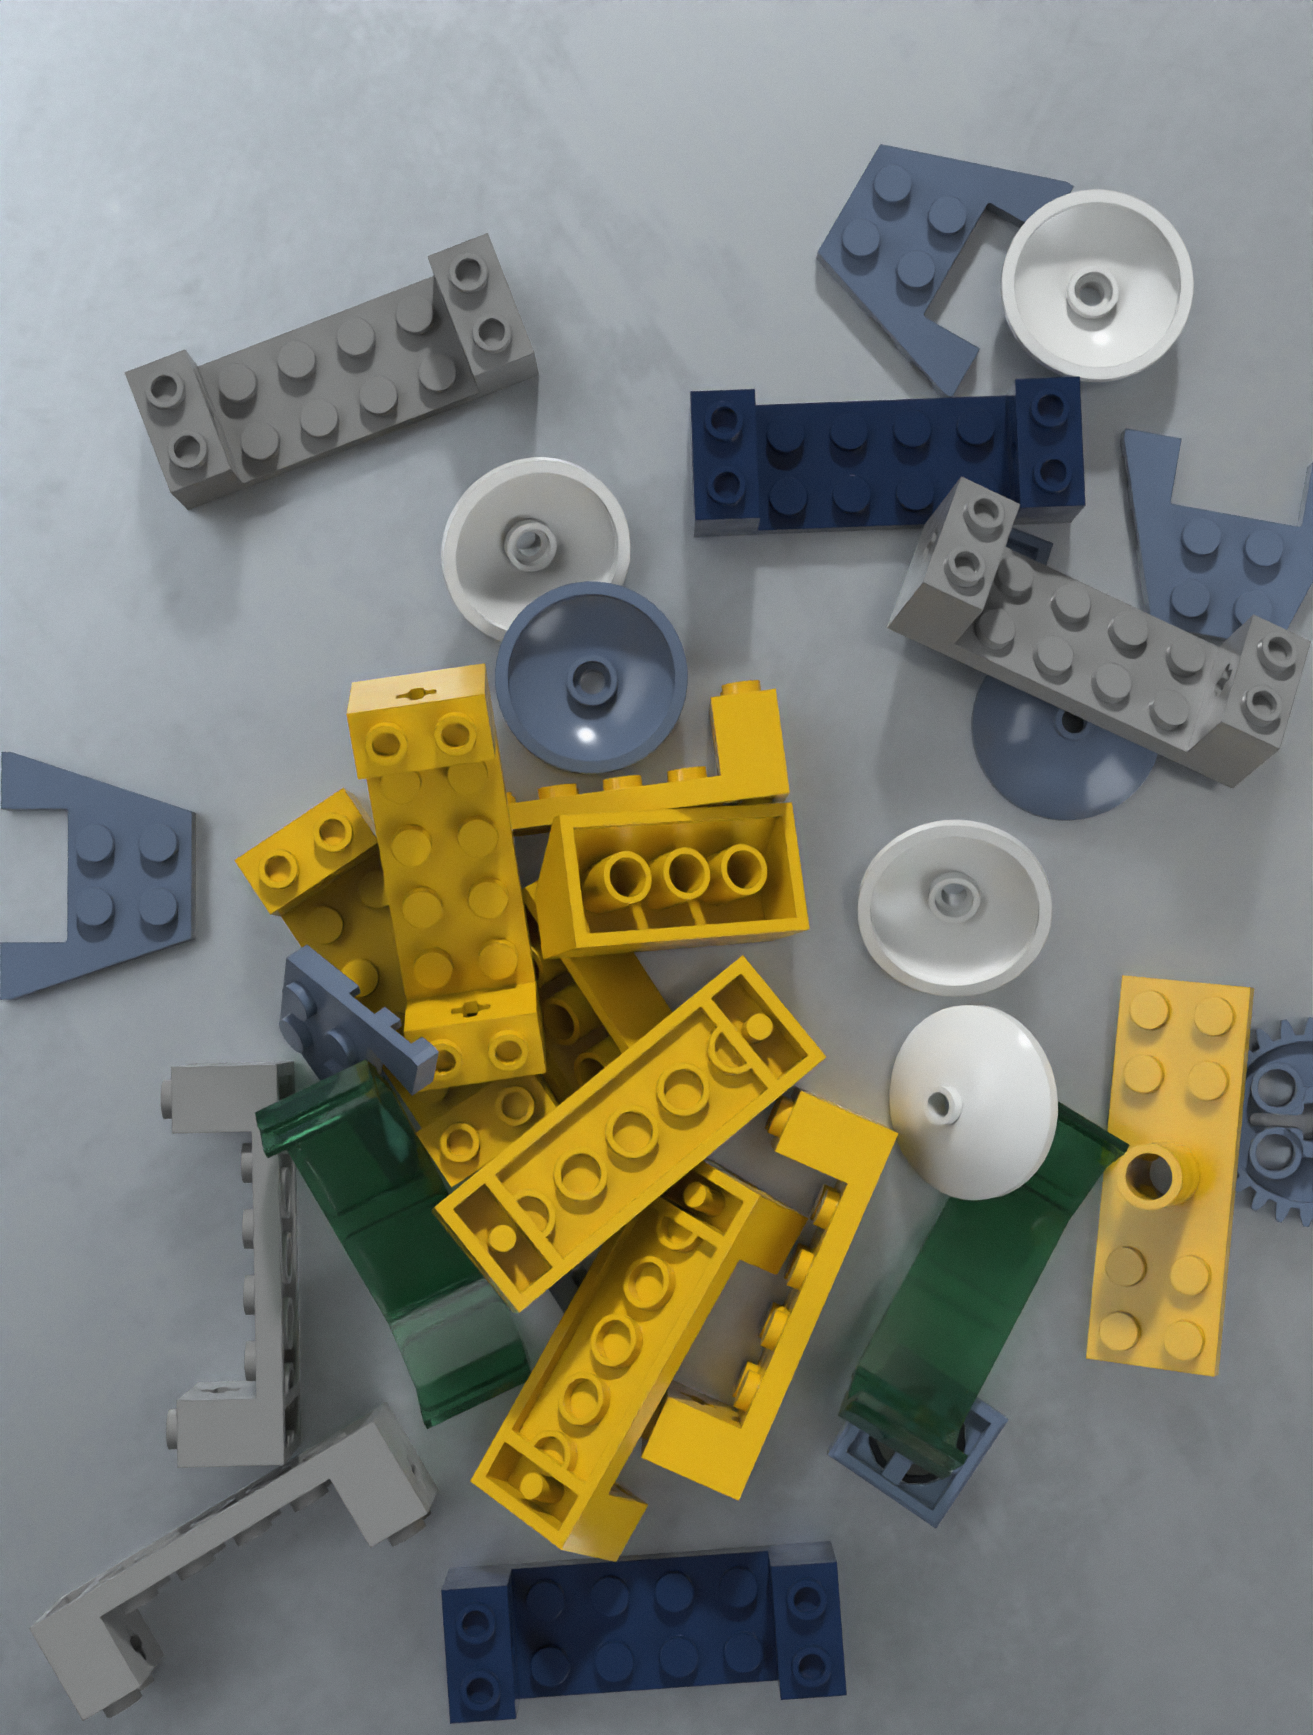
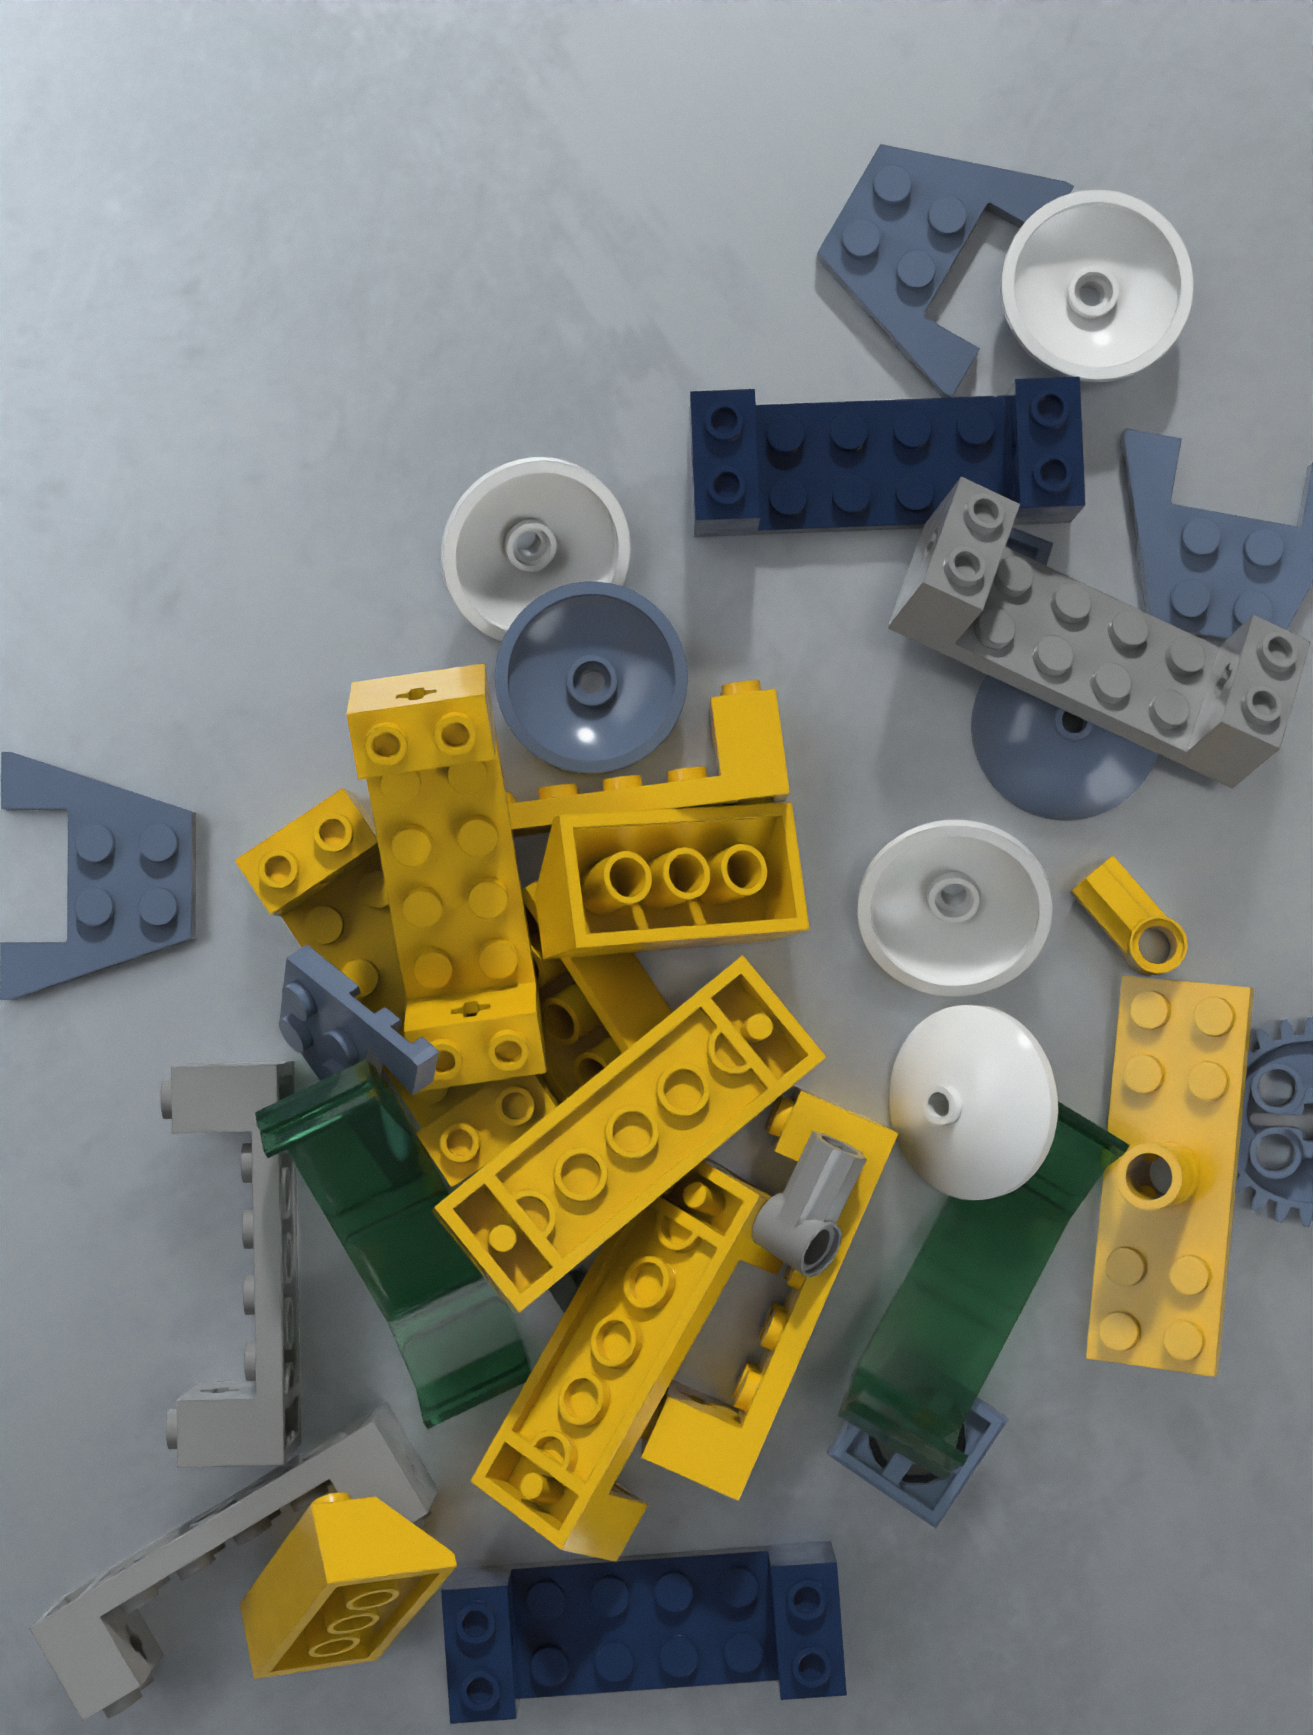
light grey plate [124,233,539,510] -> none
none -> yellow slope [239,1492,457,1679]
none -> light grey piece [752,1131,867,1277]
none -> yellow piece [1070,855,1188,976]

